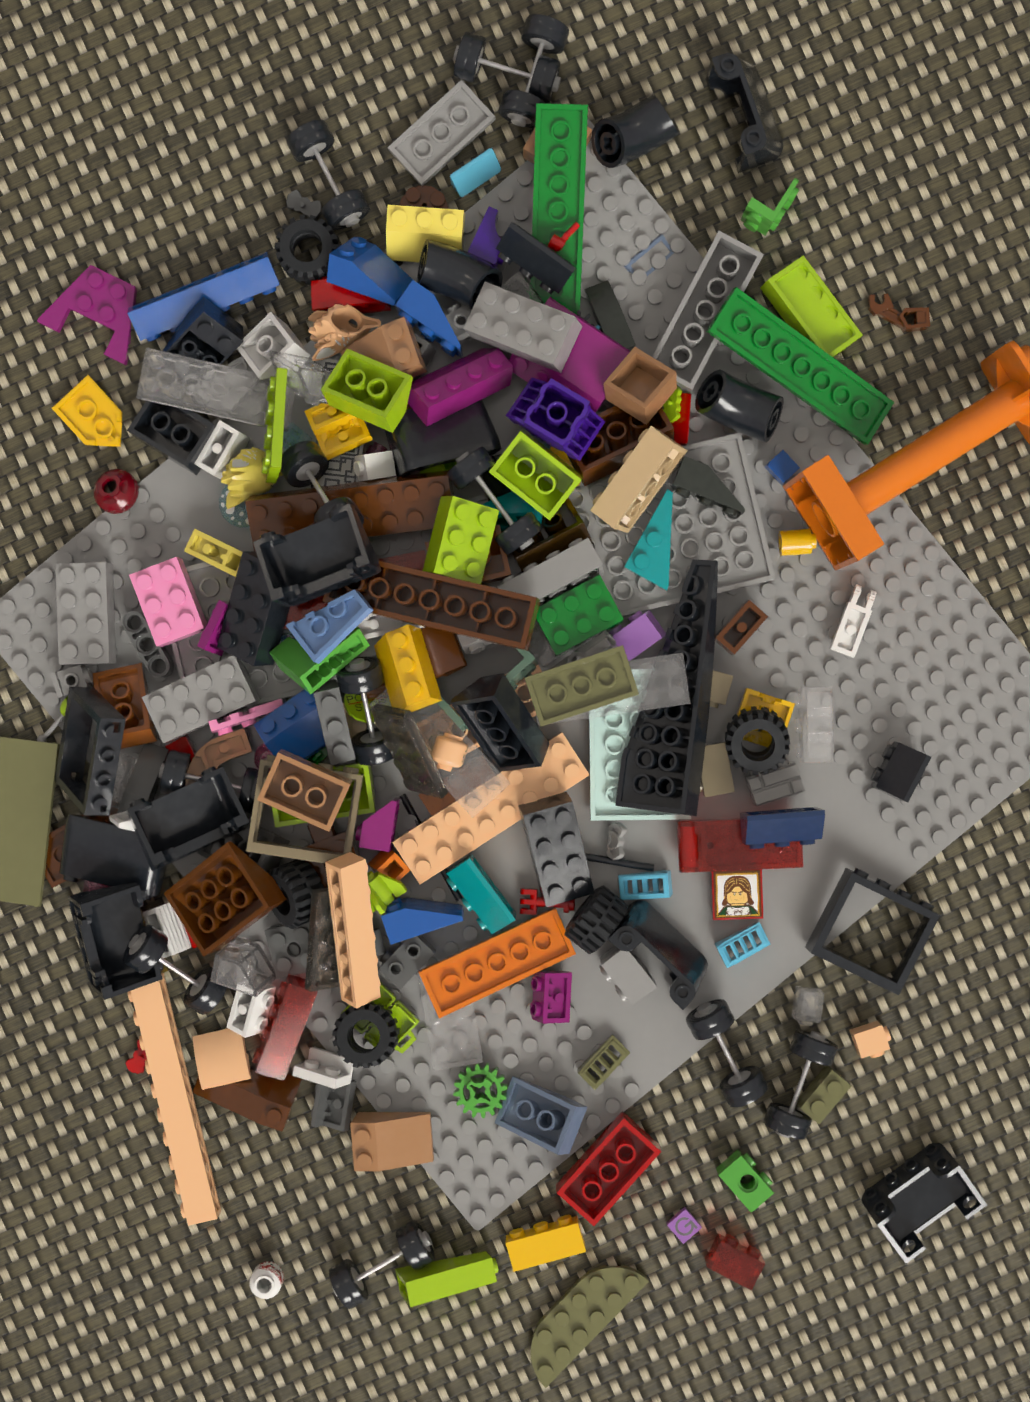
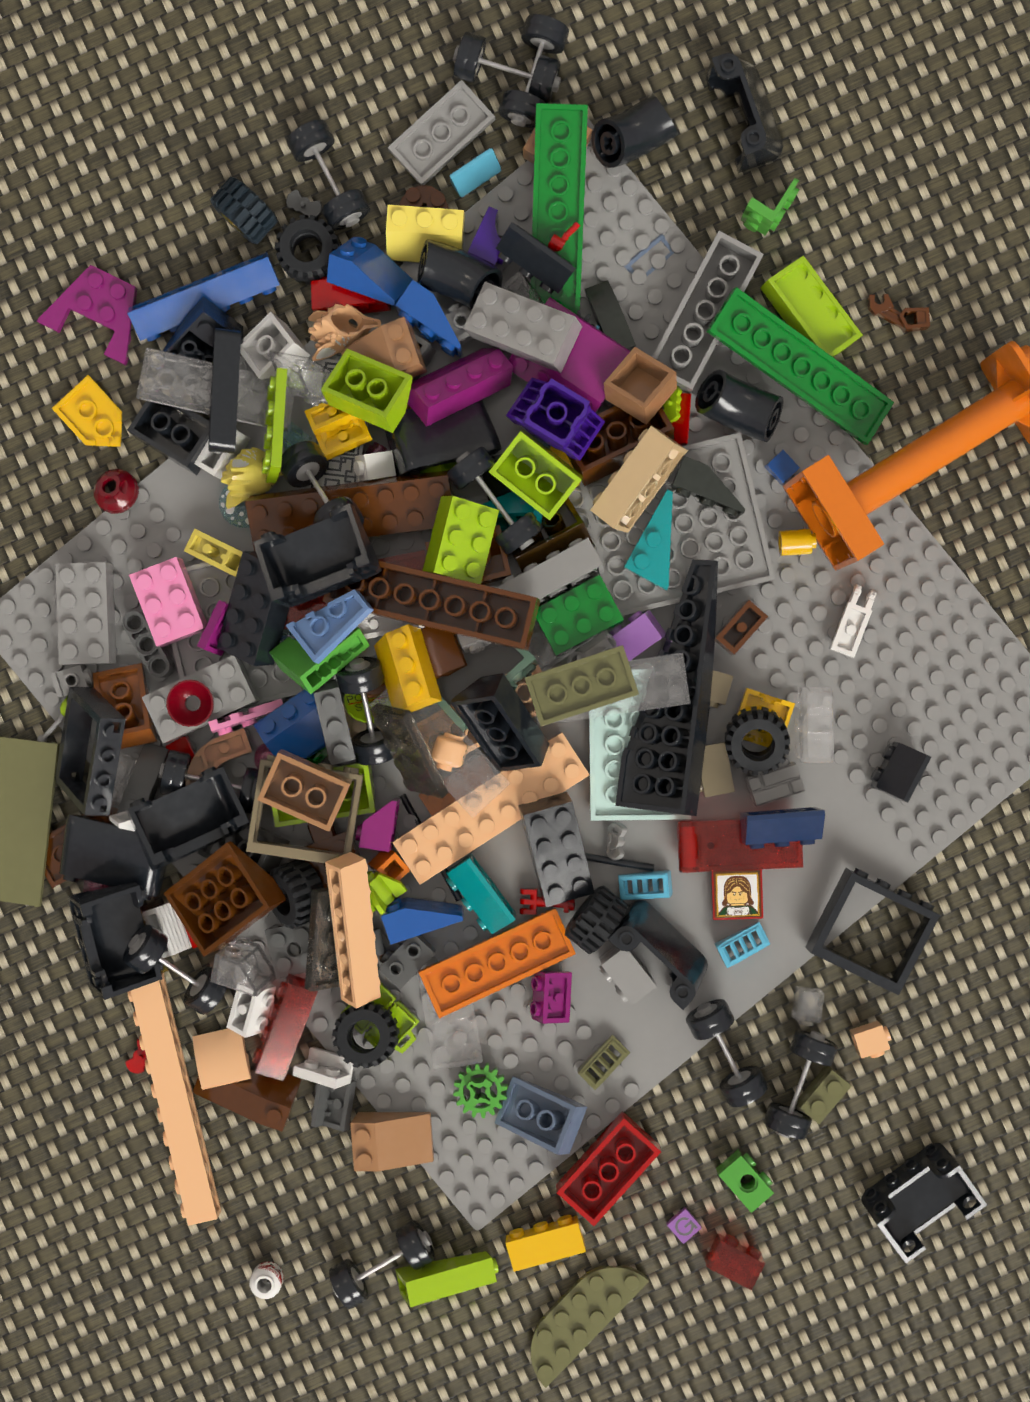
none -> dark red piece [166,680,214,727]
none -> black beam [208,328,241,454]
none -> black wheel [210,176,277,244]

